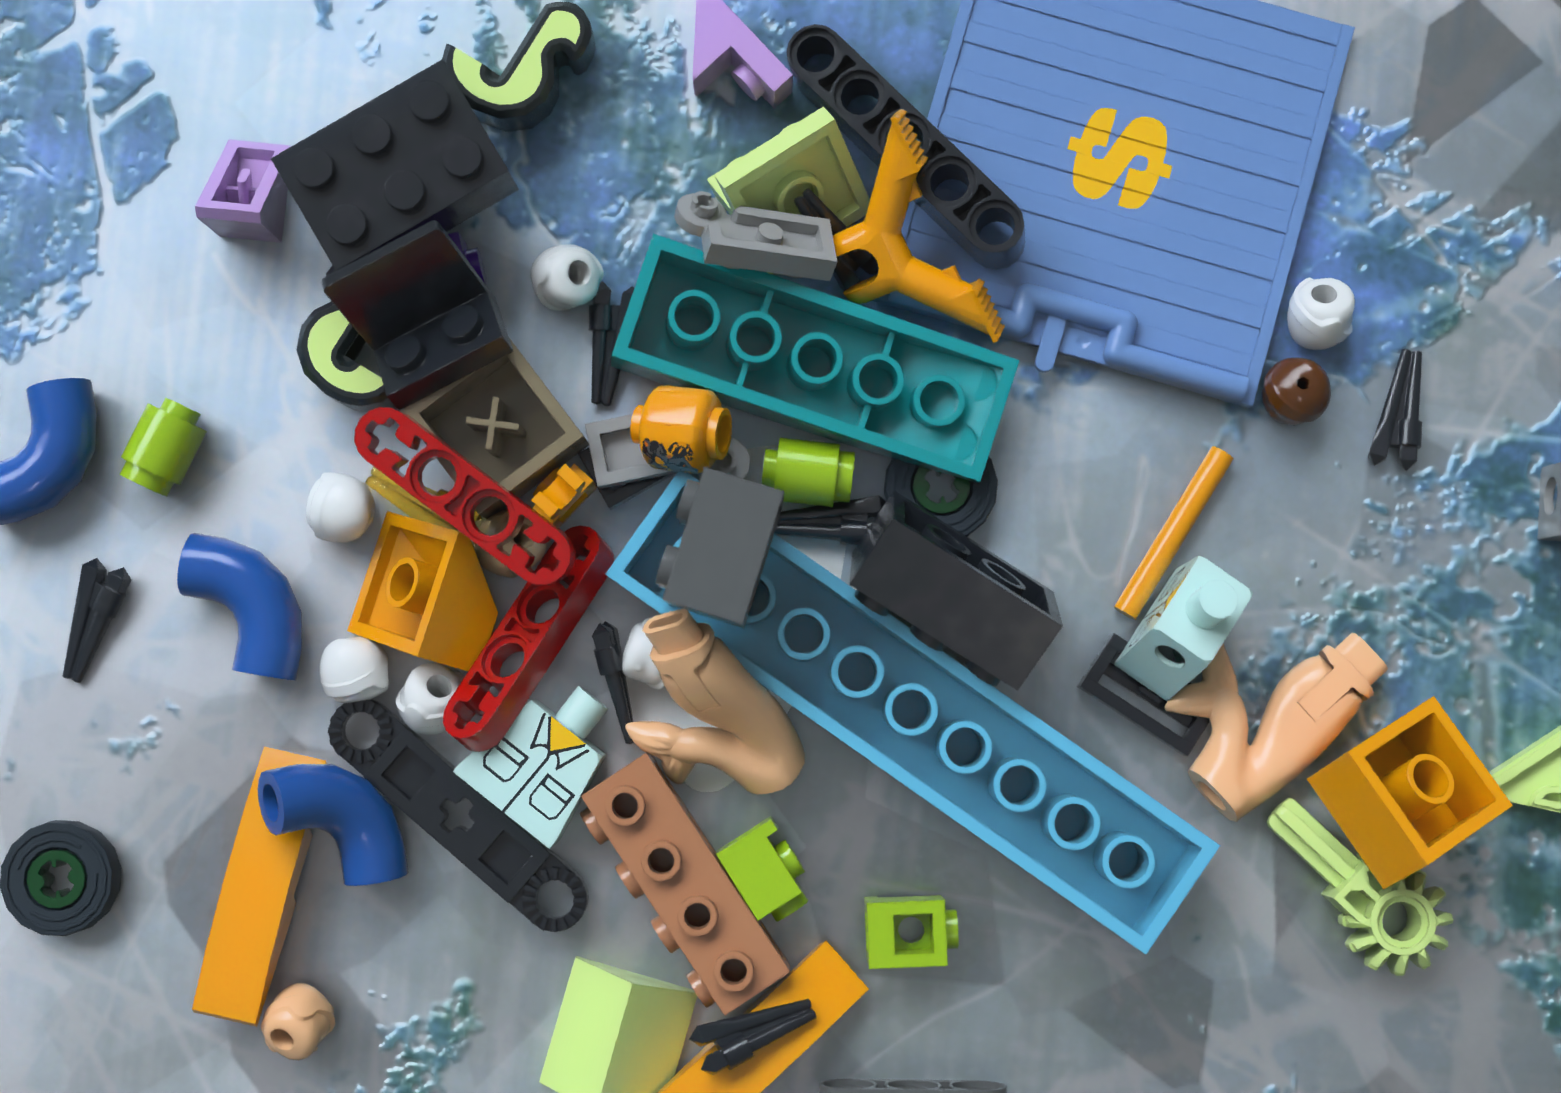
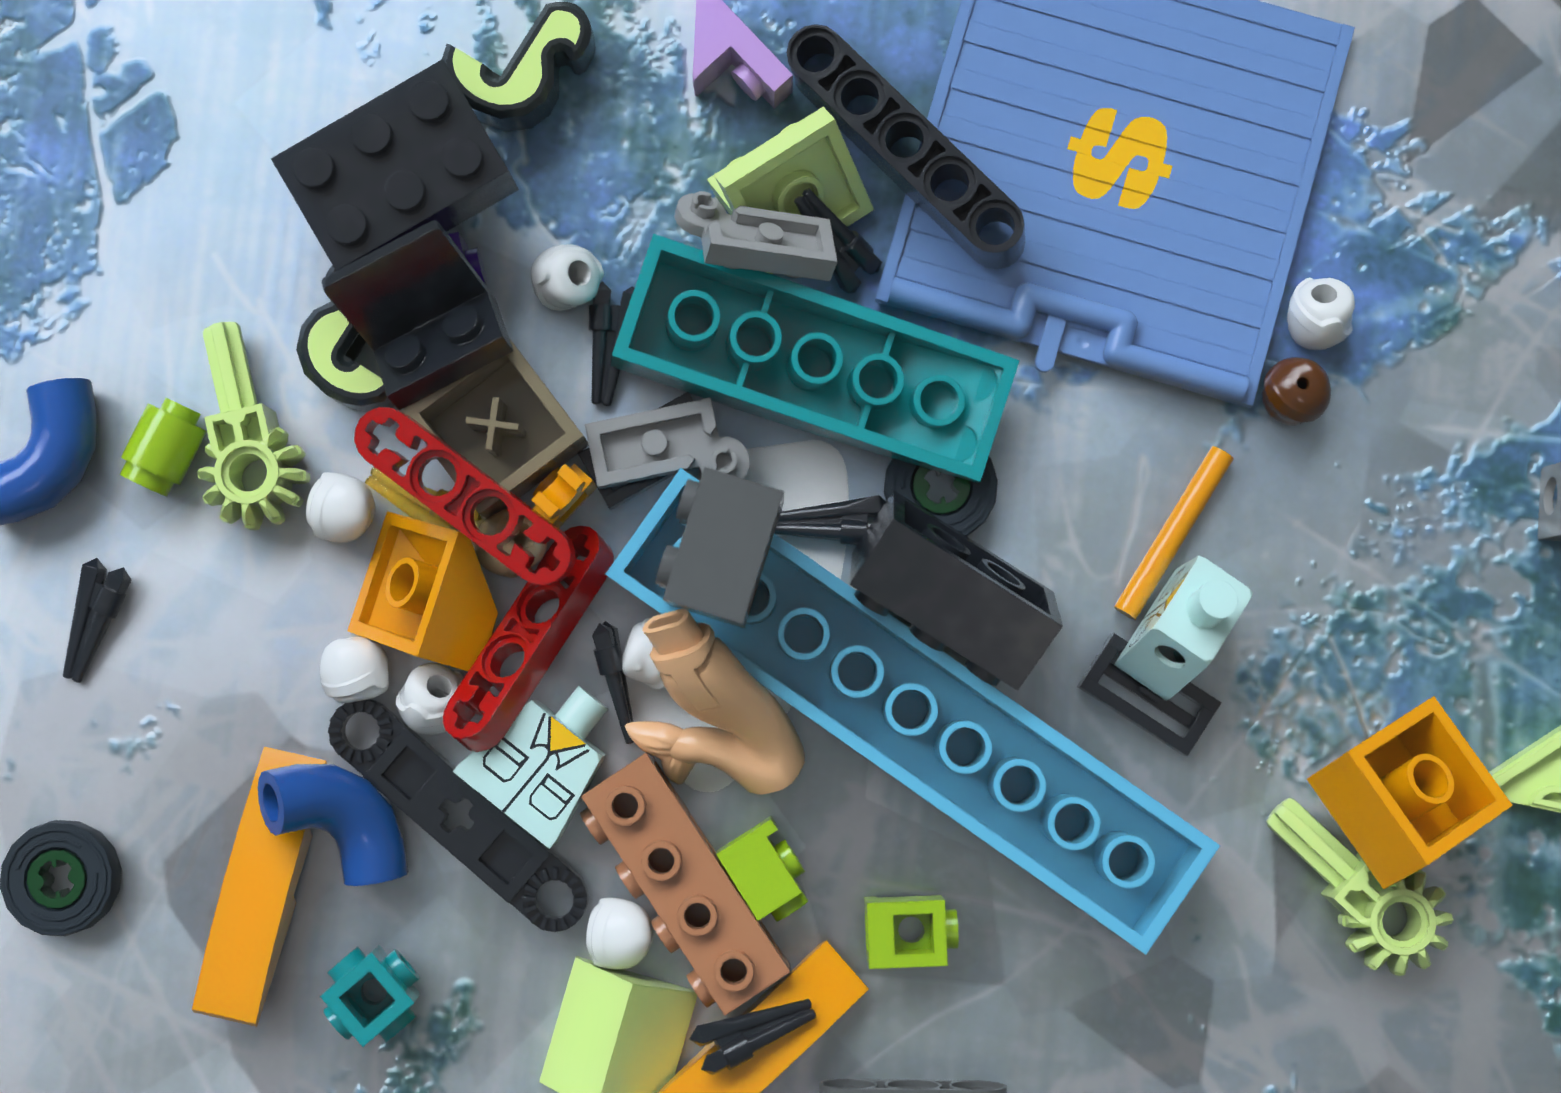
blue cylinder [177,533,302,681] -> none
lavender slope [195,139,291,243] -> none
light nougat piece [261,983,335,1060] -> none
light orange head [630,385,732,474] -> none
lime brick [762,437,855,507] -> none
light orange piece [833,109,1005,343] -> none
light nougat piece [1164,633,1388,822] -> none
black piece [1368,349,1422,471] -> none
none -> yellowish green gear [197,322,311,530]
none -> teal brick [320,945,420,1047]
none -> white piece [586,898,654,969]

